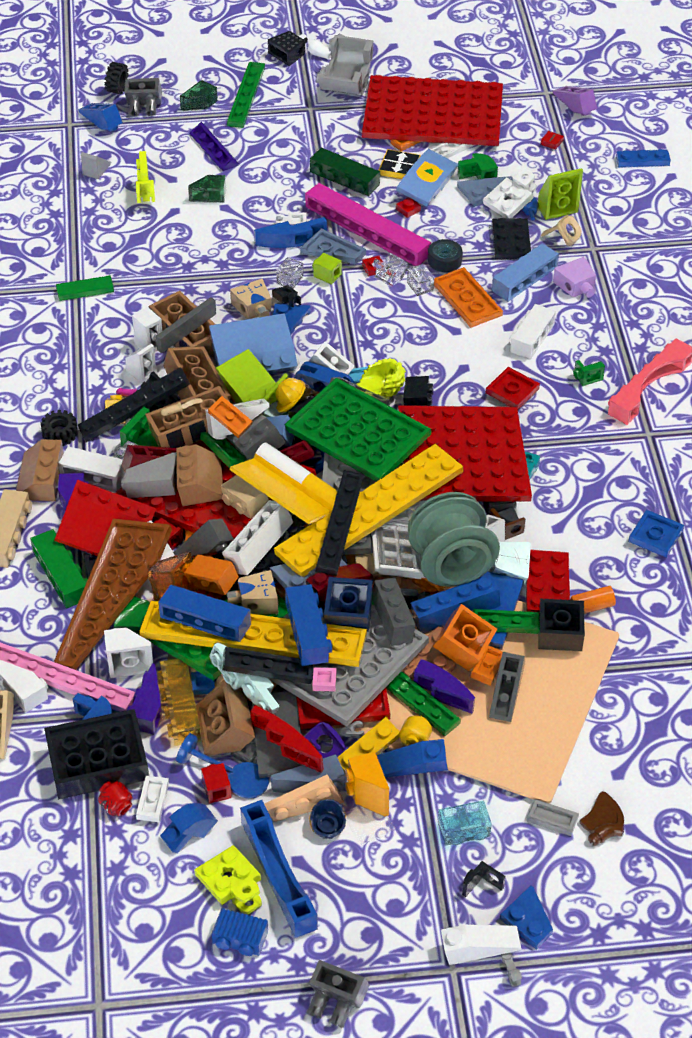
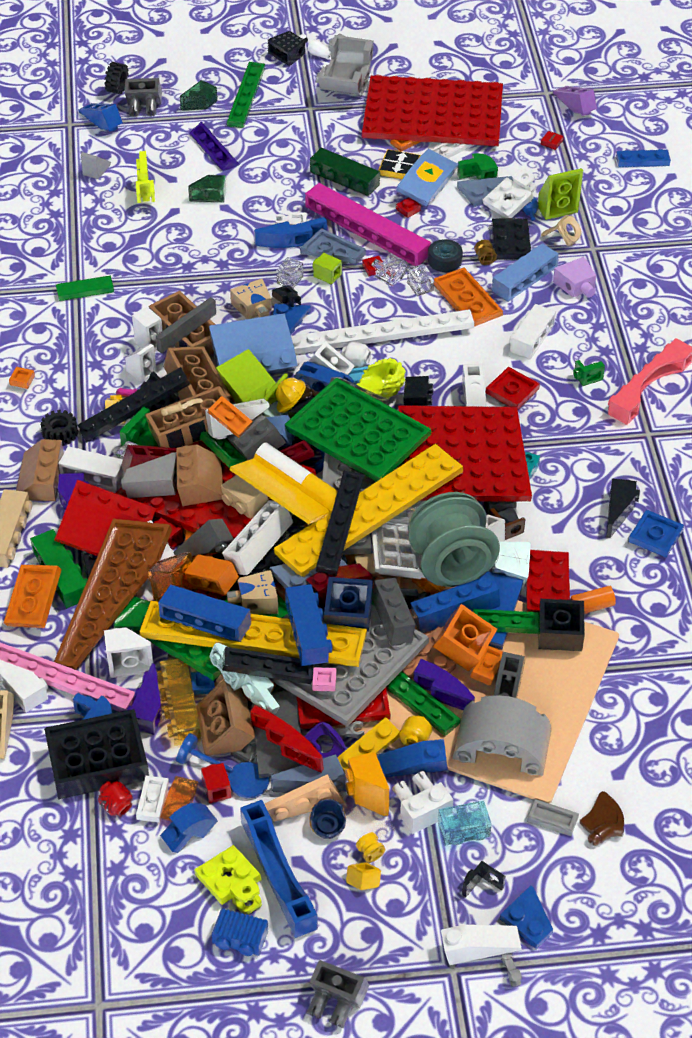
none -> orange plate [4,564,62,628]
none -> orange plate [9,367,35,389]
none -> clear orange slope [160,776,199,822]
none -> white plate [291,310,474,354]
none -> white head [341,342,371,368]
none -> yellow slope [346,862,381,890]
none -> yellow wheel [356,832,386,863]
none -> white brick [392,771,453,834]
none -> light grey cylinder [453,695,551,776]
none -> white slope [462,363,486,407]
none -> pearl gold wheel [474,239,497,265]
none -> black slope [606,478,640,538]

